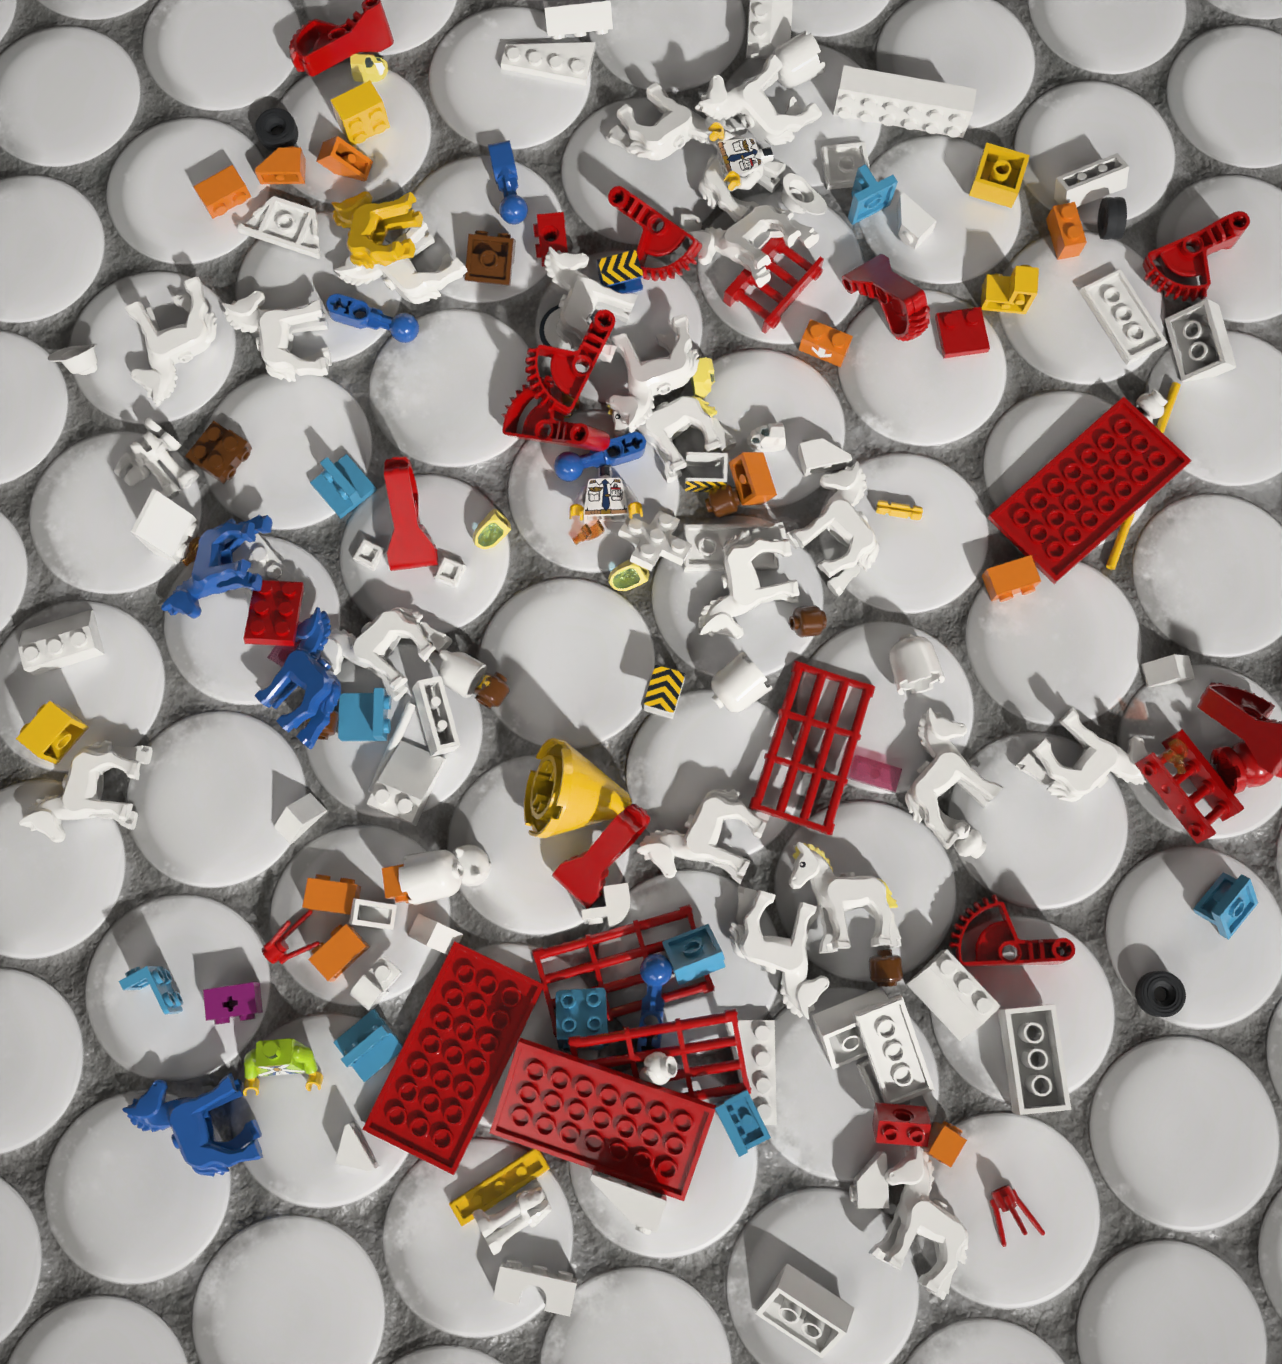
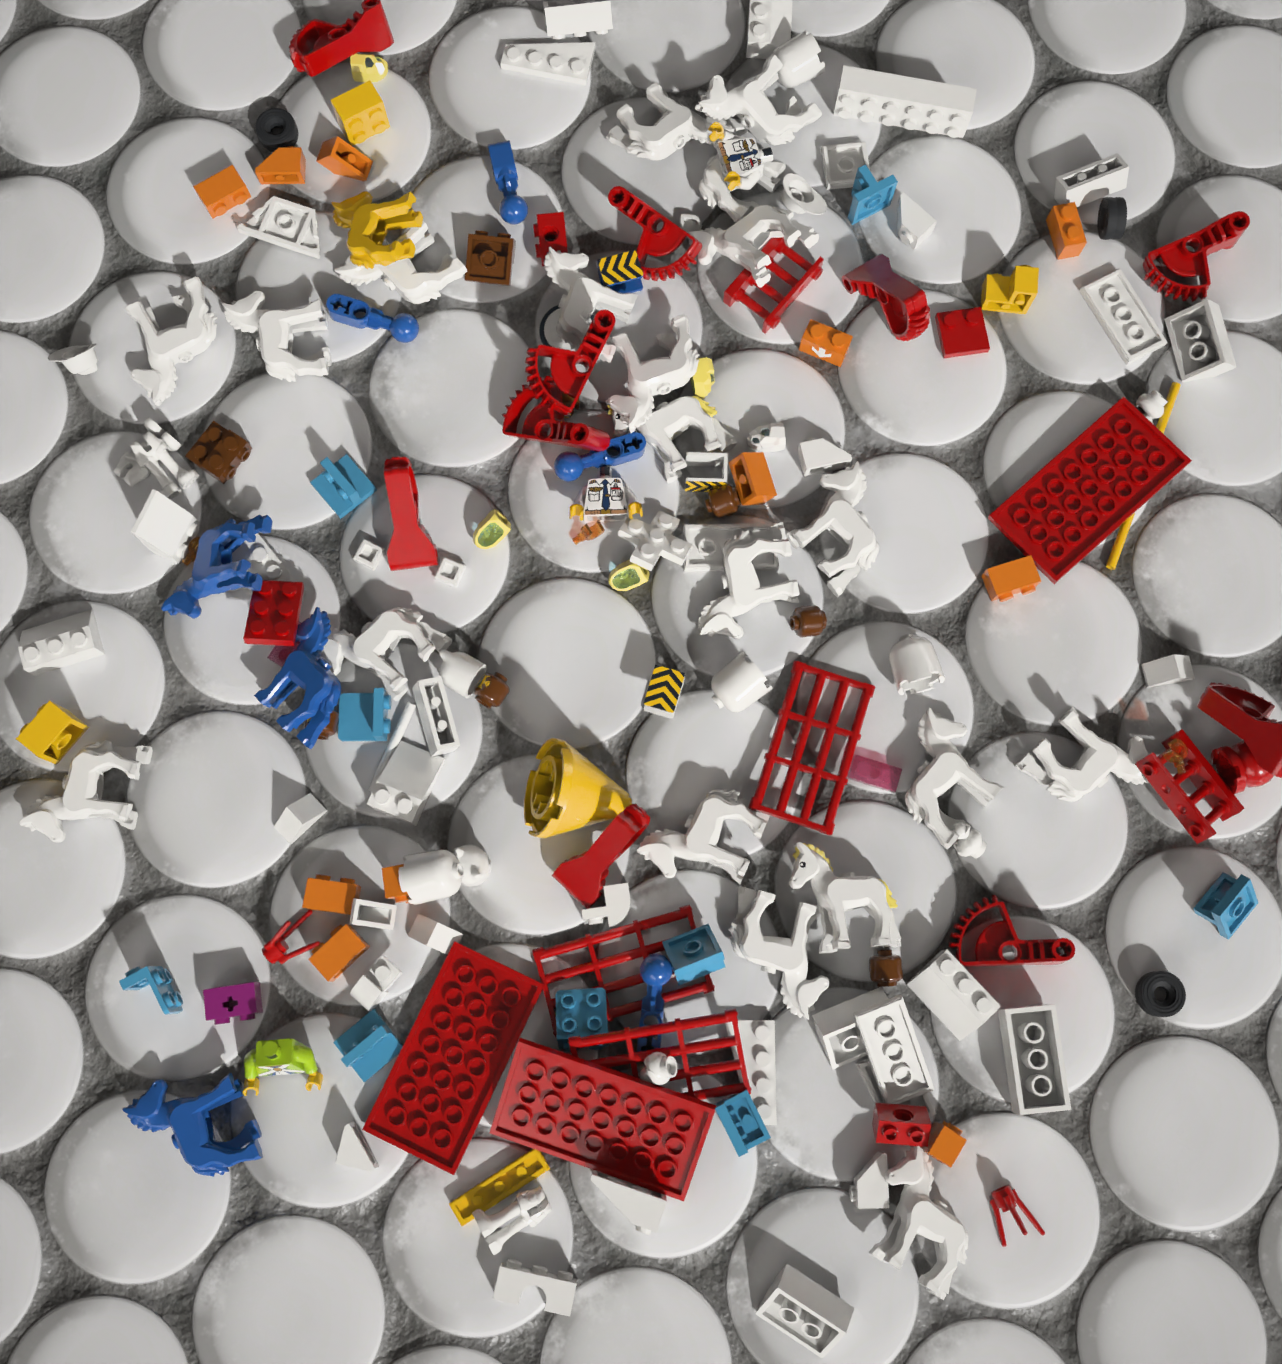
yellow axle [876,500,923,520] -> none
yellow brick [969,142,1030,208] -> none

